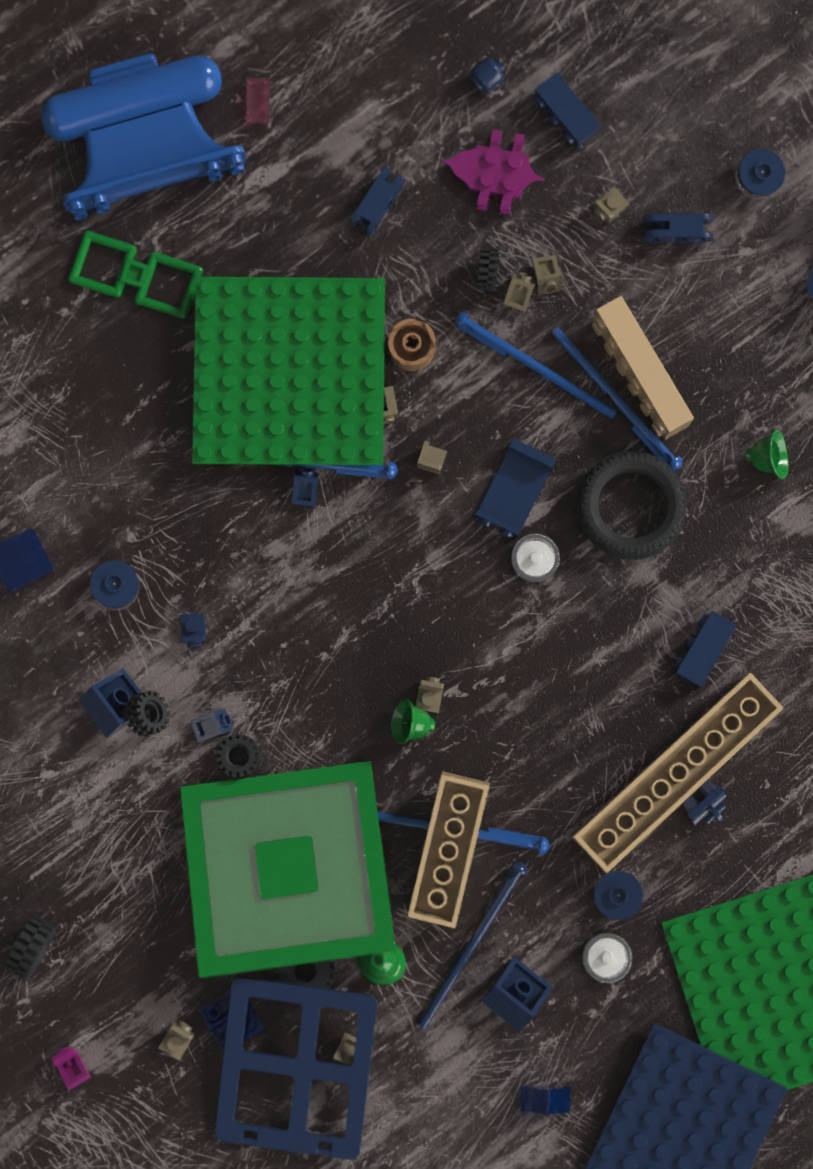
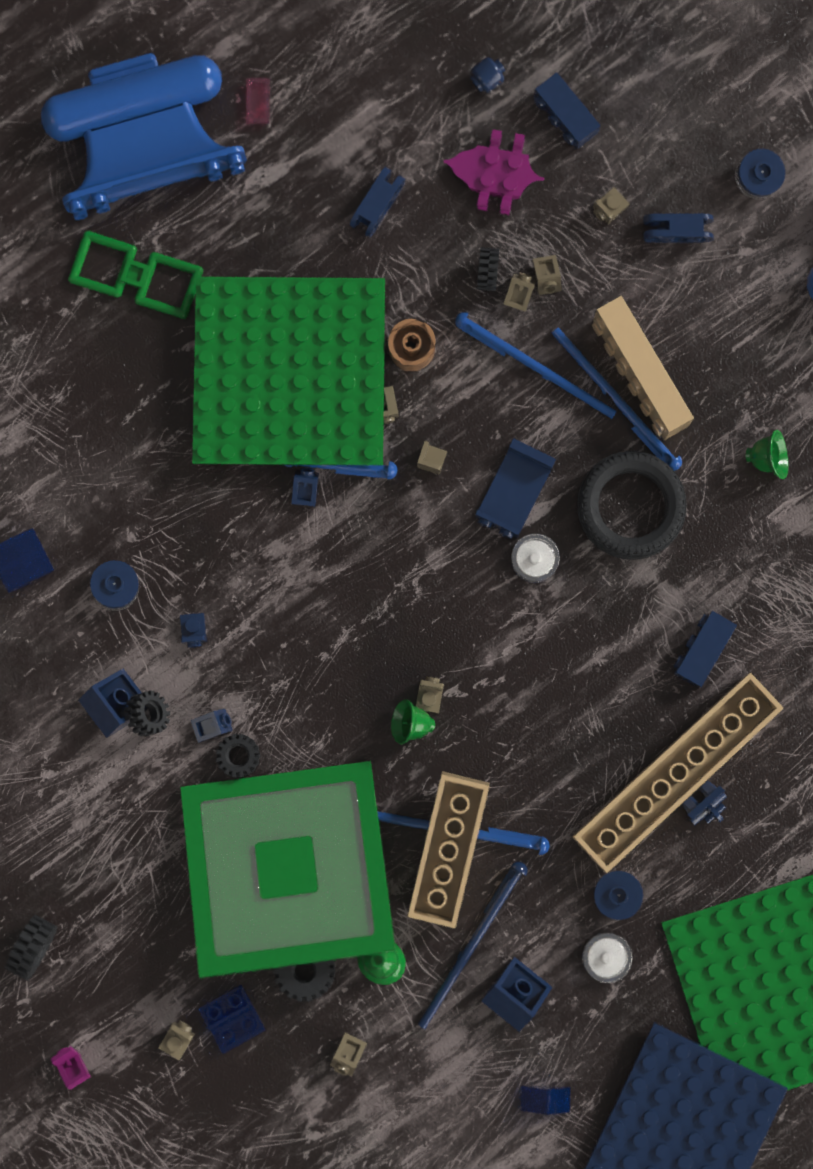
dark blue window [215,977,378,1160] -> none

